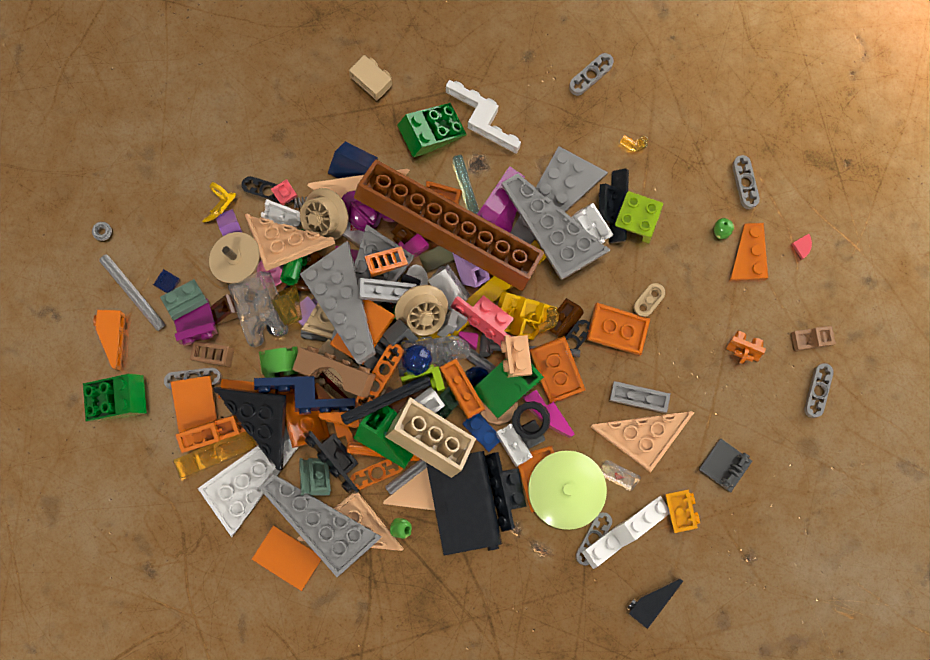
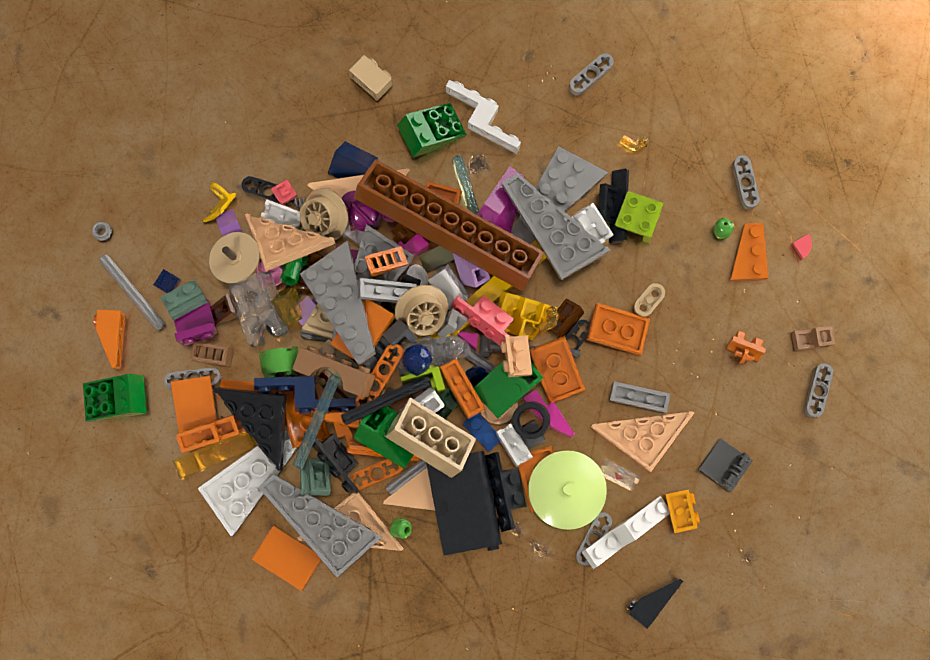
none -> clear light blue axle [293,374,340,469]

